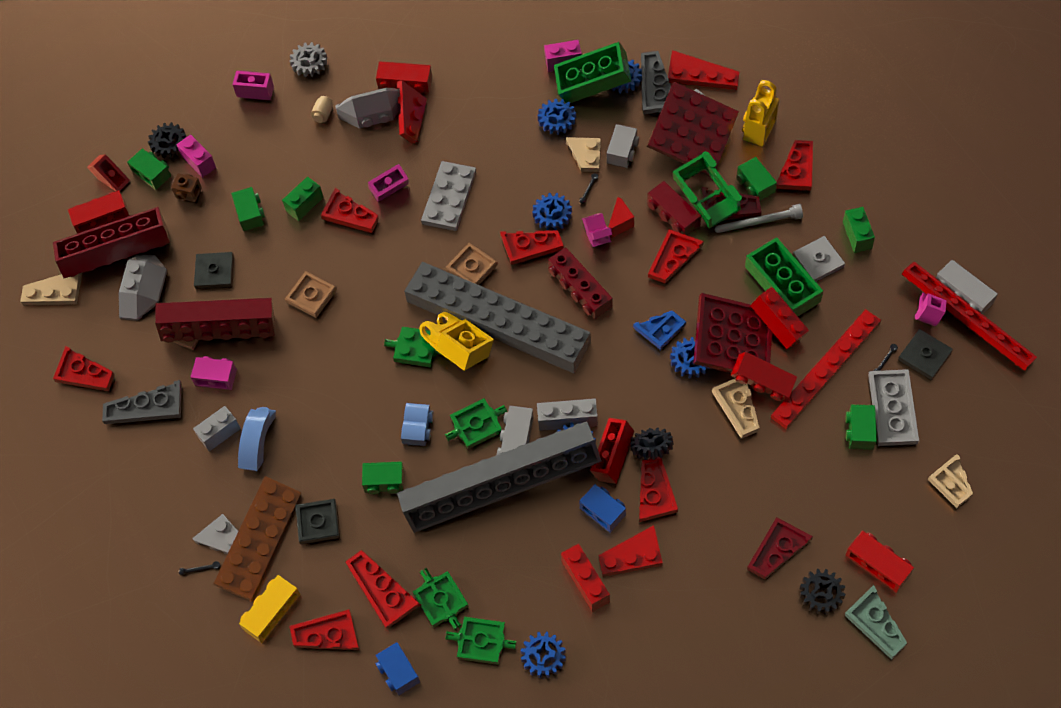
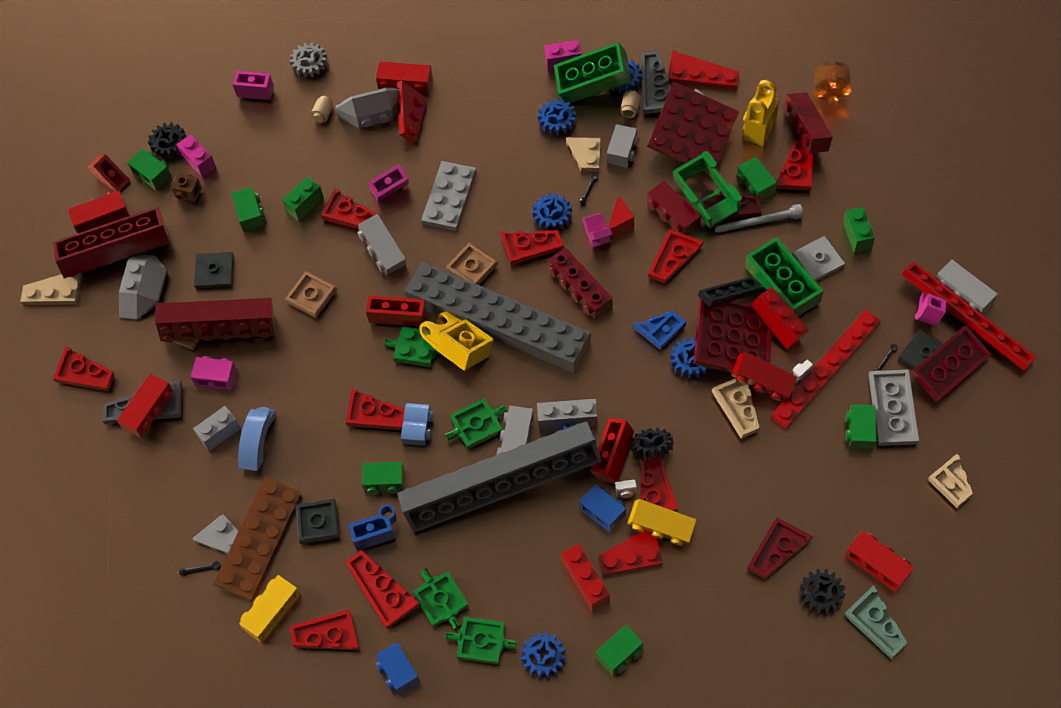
none -> red brick [117,374,173,438]
none -> red wing [345,388,405,430]
none -> blue hinge [348,504,397,551]
none -> light grey brick [357,214,406,275]
none -> red brick [366,295,427,327]
none -> green brick [595,625,644,676]
none -> white plate [615,480,636,498]
none -> tan brick [620,91,641,118]
none -> yellow brick [628,499,696,546]
none -> black tile [697,276,764,307]
none -> dark red brick [783,92,833,153]
none -> white plate [792,360,813,385]
none -> clear orange brick [814,62,851,104]
none -> dark red plate [910,325,992,402]

